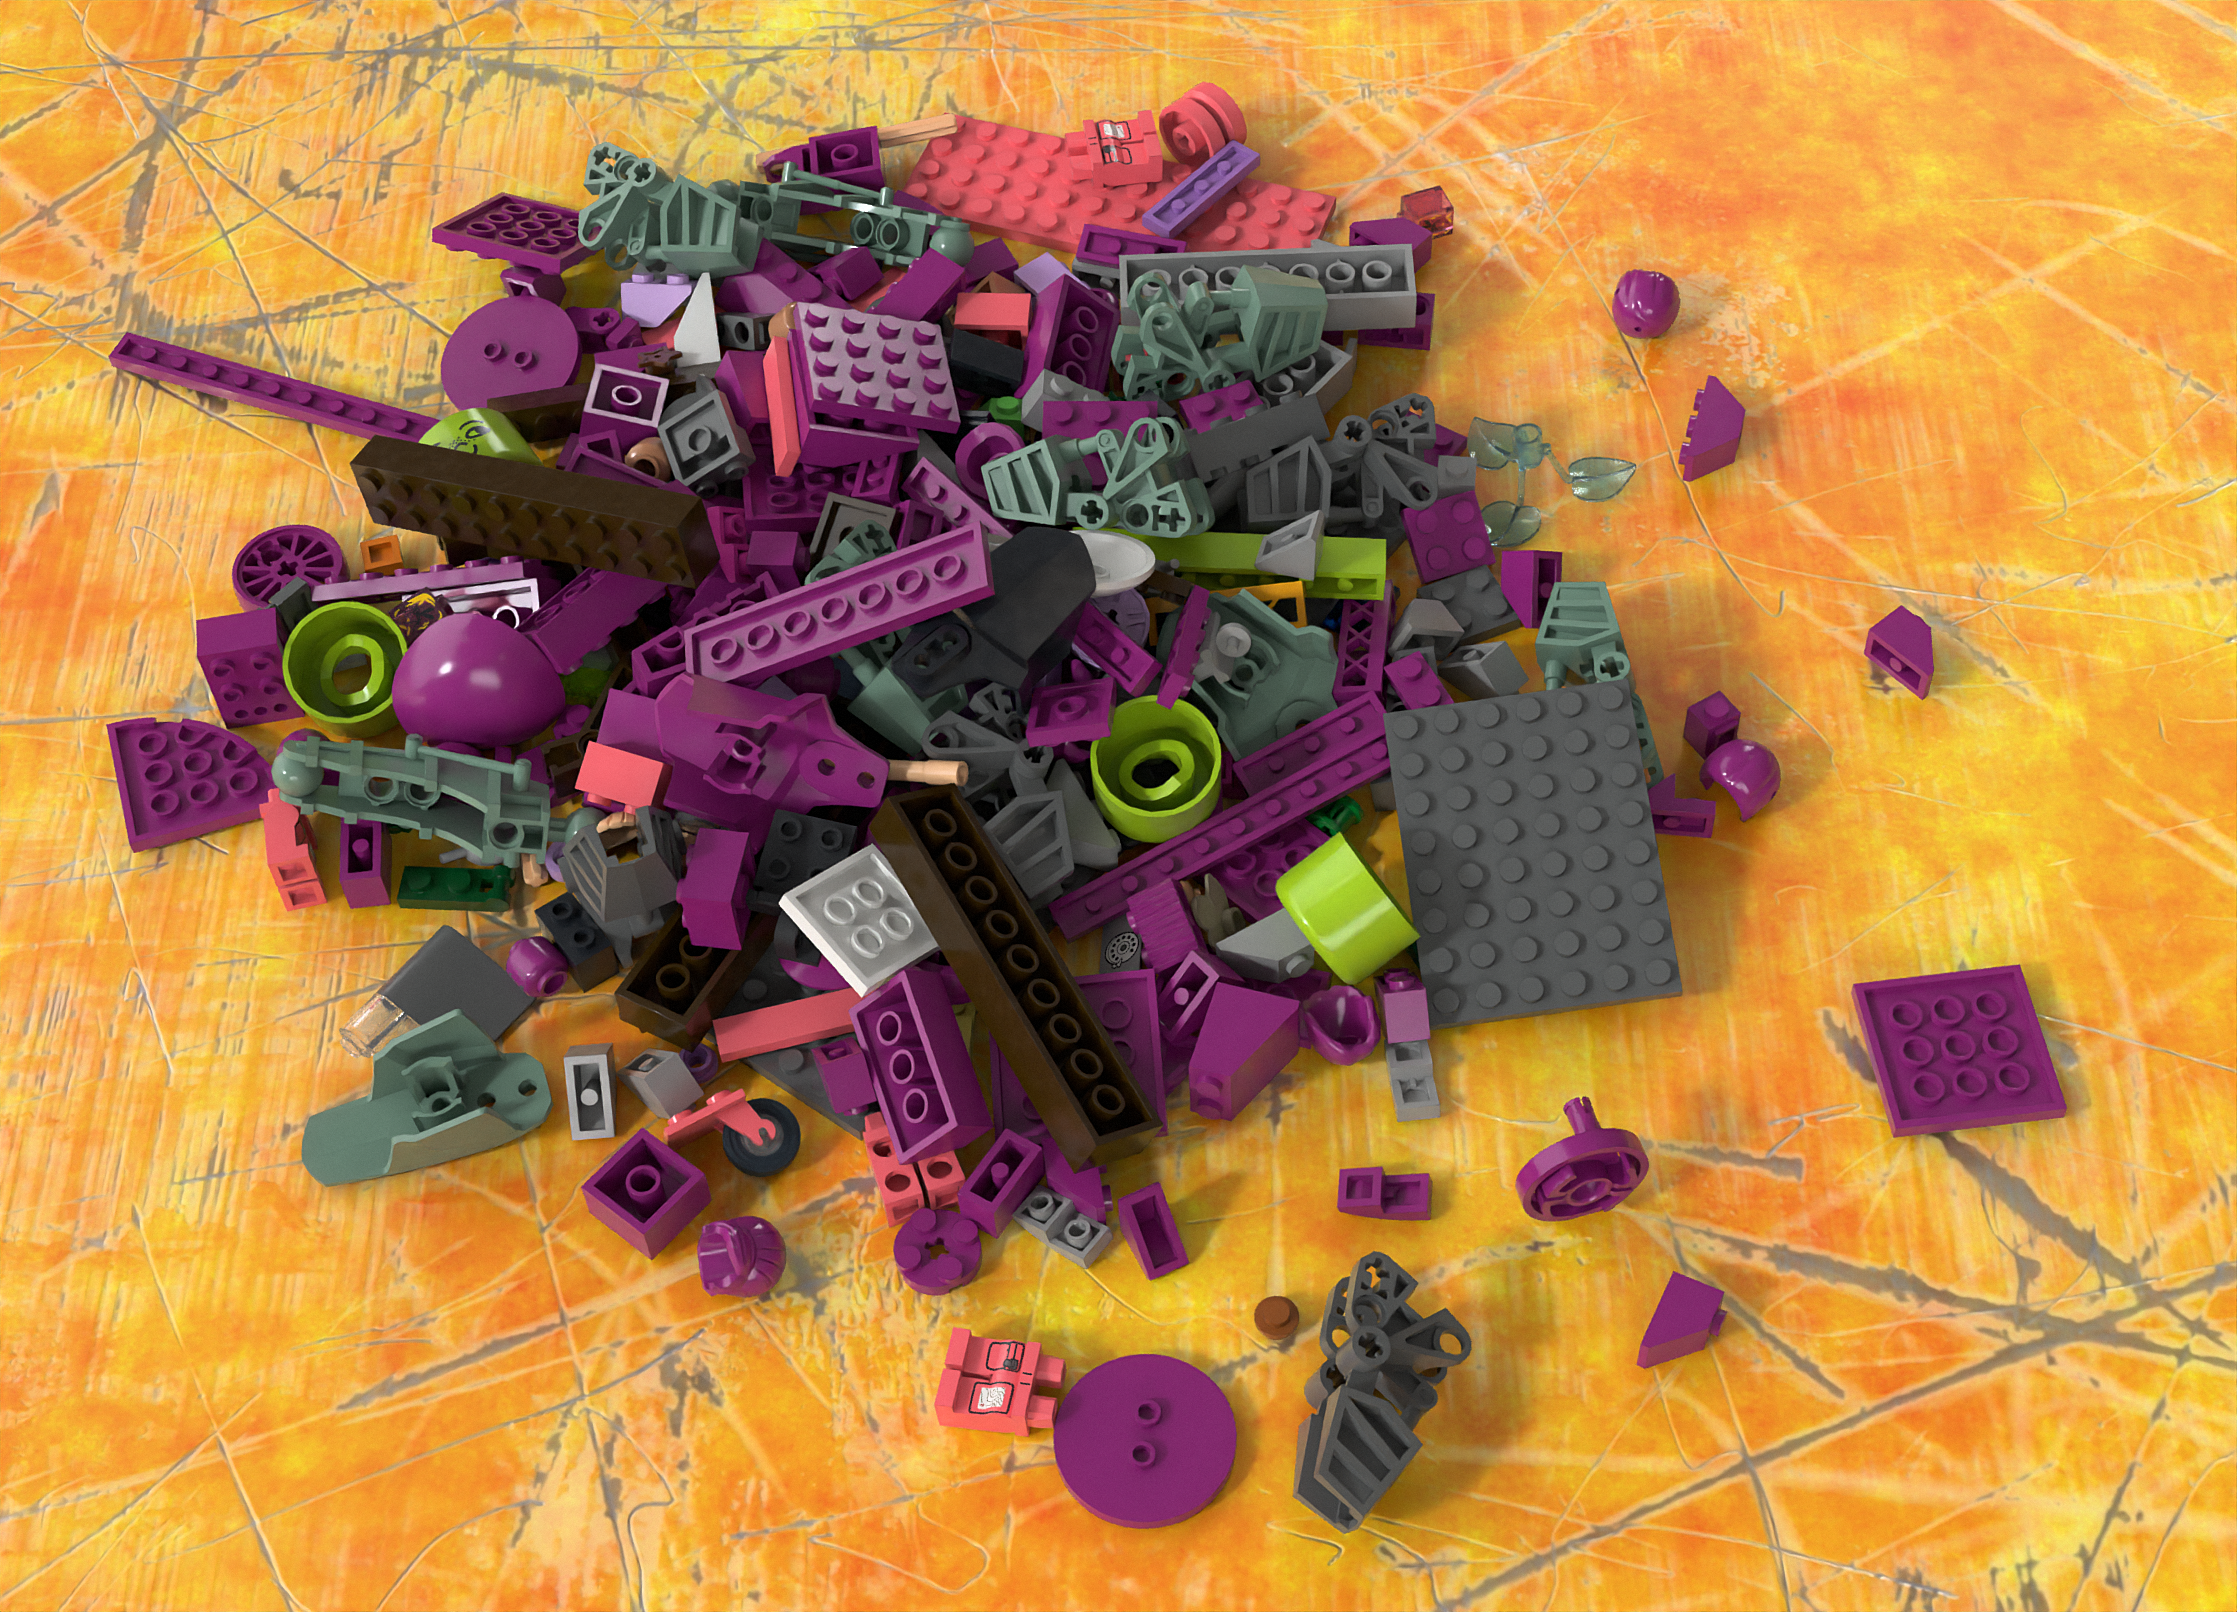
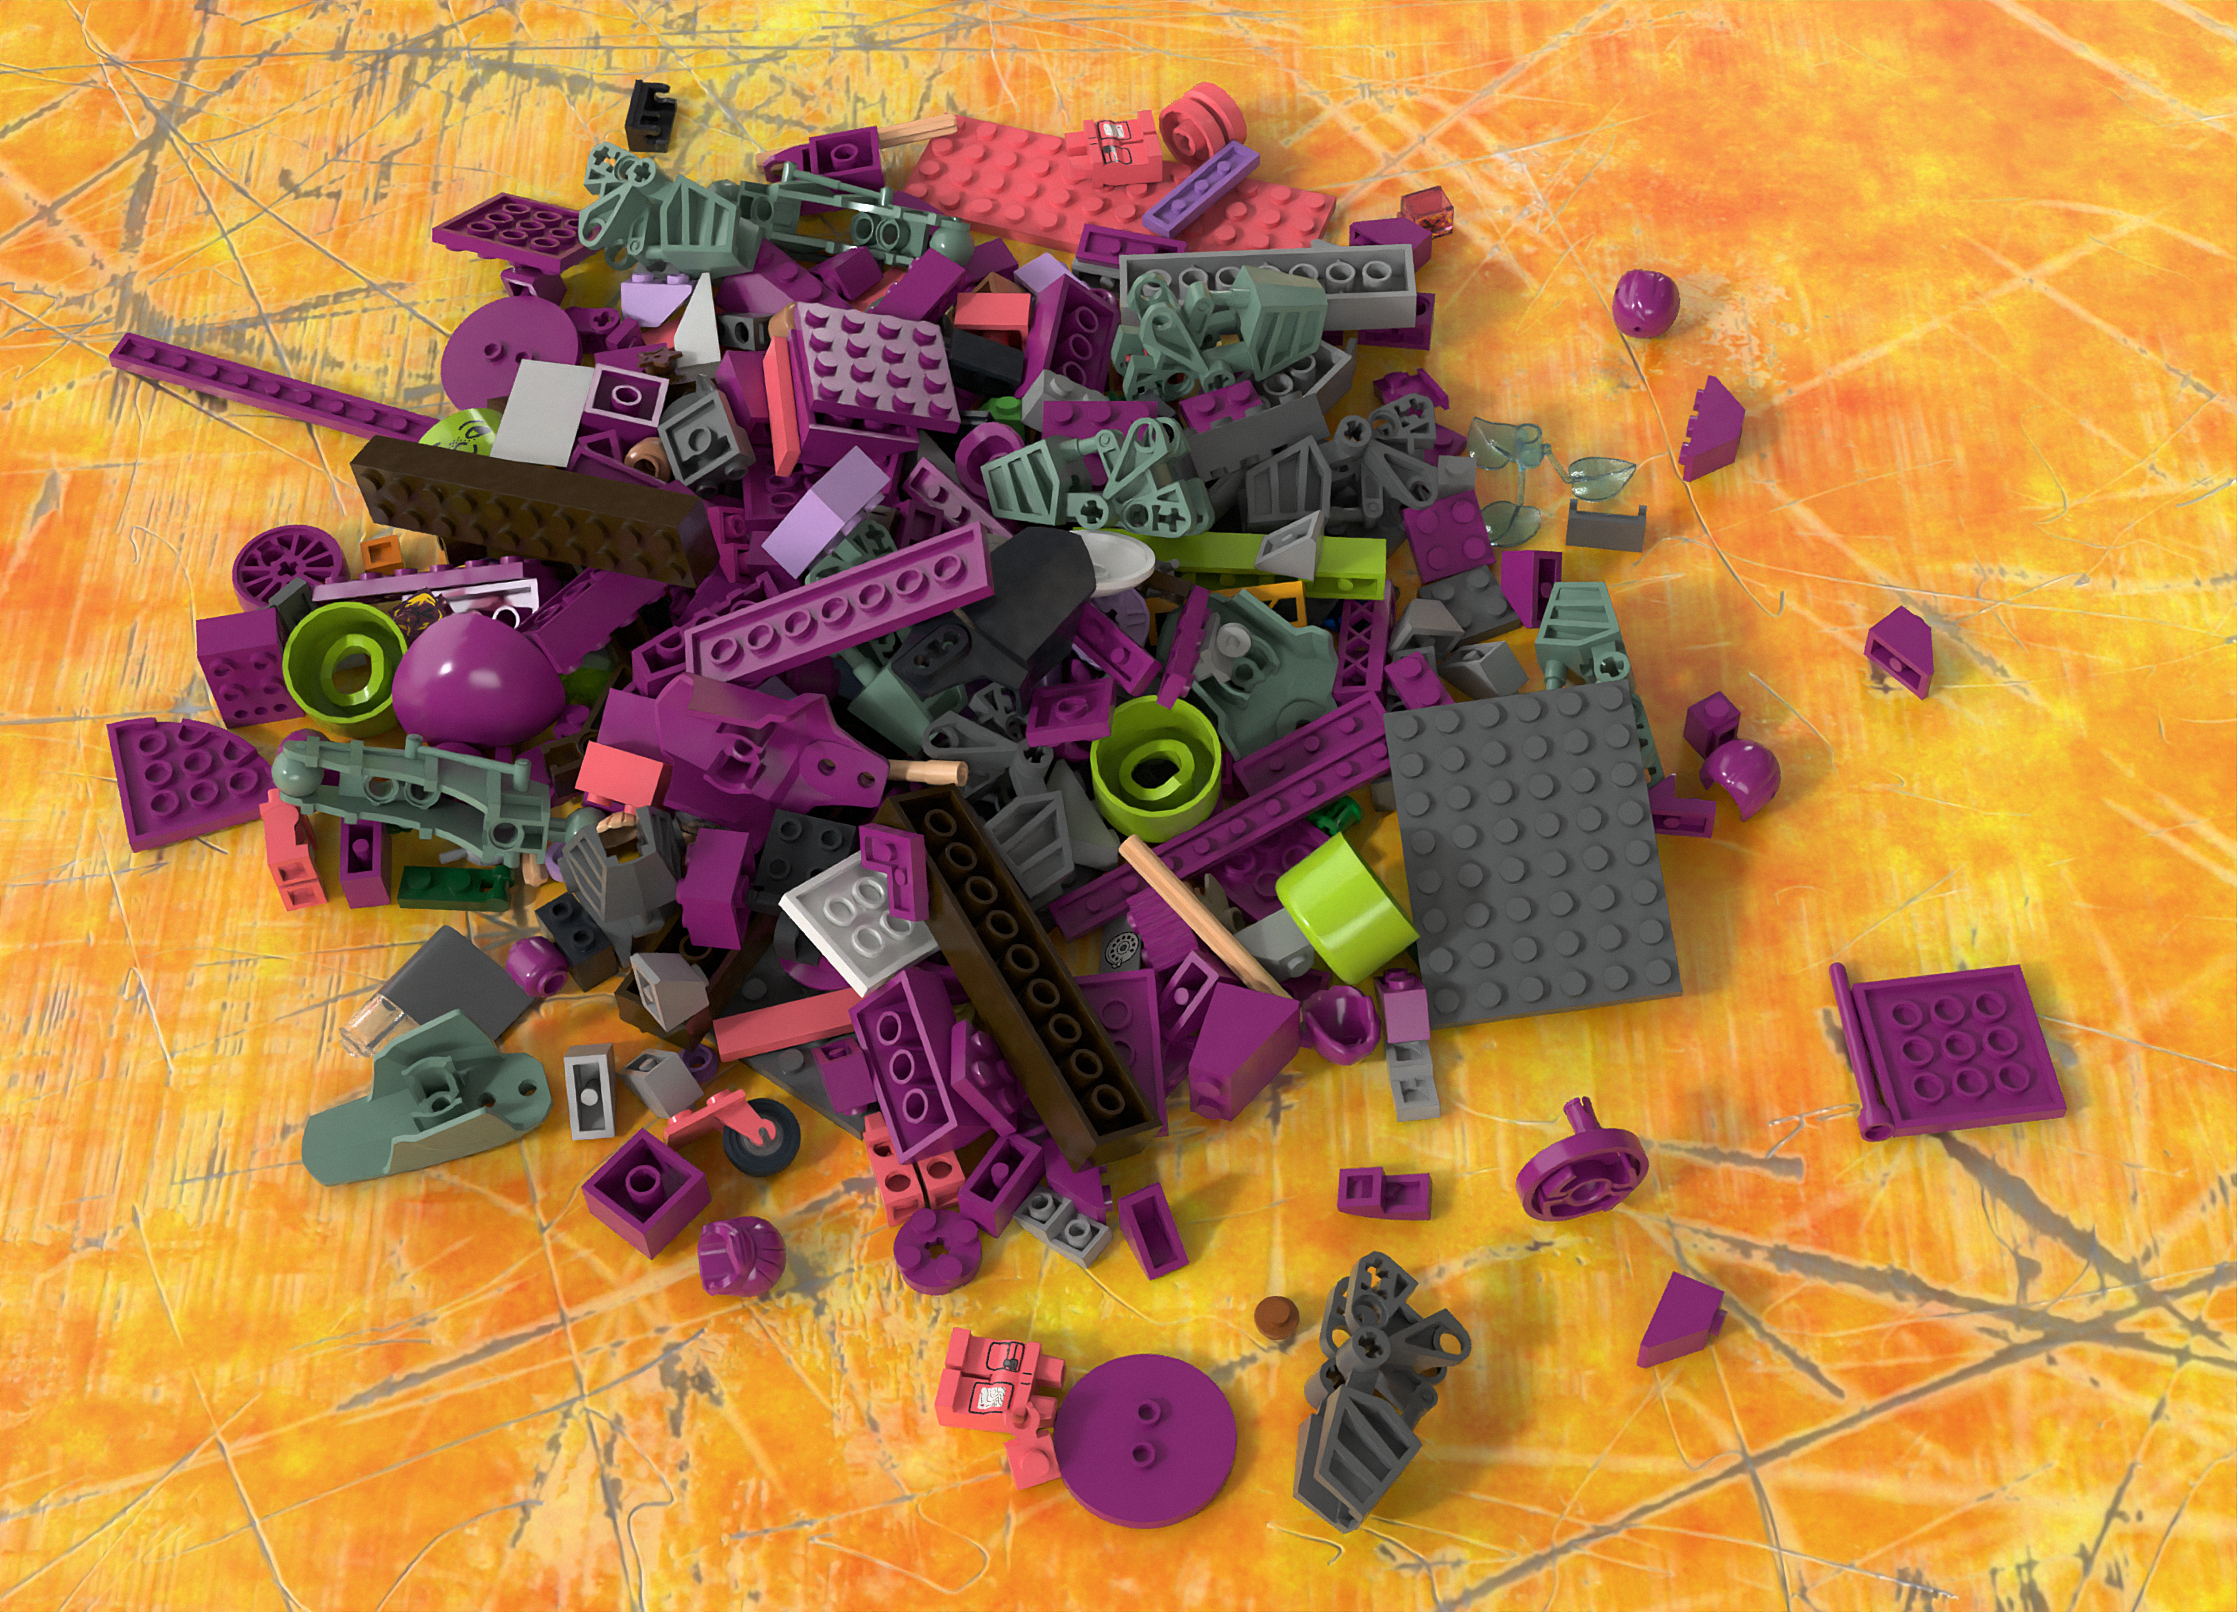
none -> white sticker [490,359,595,467]
none -> black hinge [624,79,678,153]
none -> light grey slope [630,953,709,1032]
none -> lavender brick [761,446,891,579]
none -> magenta plate [859,823,929,922]
none -> magenta plate [951,1019,1019,1138]
none -> coral plate [1002,1402,1062,1491]
none -> light nougat axle [1118,834,1303,1023]
none -> magenta plate [1372,368,1450,417]
none -> dark grey hinge [1565,498,1647,553]
none -> magenta piece [1829,962,1895,1142]

